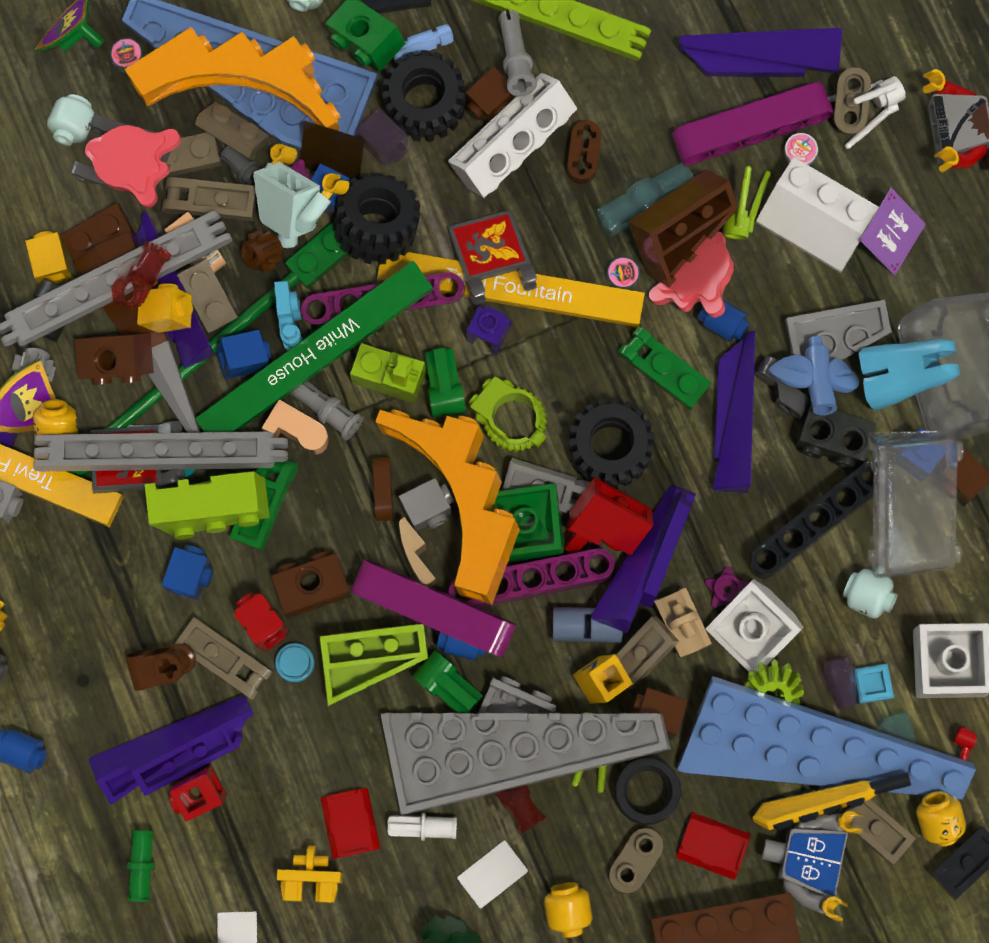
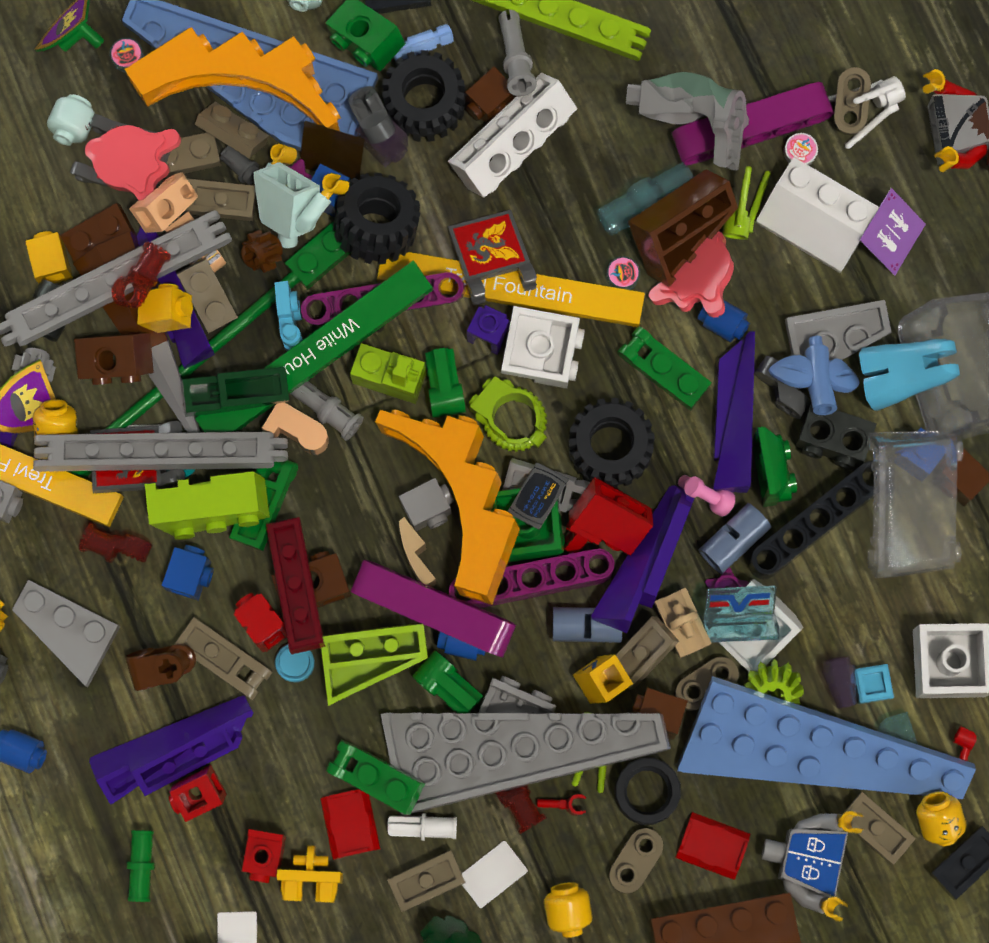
blue brick [216,330,271,380] -> none
reddish brown beam [373,457,394,521] -> none
reddish brown beam [567,120,601,184] -> none
dark purple wedge [678,28,842,77] -> none
yellow sword [753,772,911,831] -> none
light aqua head [843,568,898,619] -> none
none -> light grey wing [12,580,120,688]
none -> clear red connector [79,523,153,563]
none -> light nougat leg [129,172,198,233]
none -> dark green slope [181,367,289,417]
none -> red brick [242,829,286,883]
none -> dark red tile [266,517,325,655]
none -> green plate [326,739,425,815]
none -> dark grey piece [348,86,395,144]
none -> dark tan plate [388,850,466,912]
none -> white plate [501,306,585,389]
none -> sticker [508,463,569,529]
none -> red hand [537,794,587,816]
none -> light grey hips [626,72,749,170]
none -> dark tan plate [675,657,739,711]
none -> bright pink piece [678,475,735,517]
none -> sand blue pin [698,503,771,574]
none -> clear light blue panel [703,586,780,642]
none -> green slope [752,427,797,507]

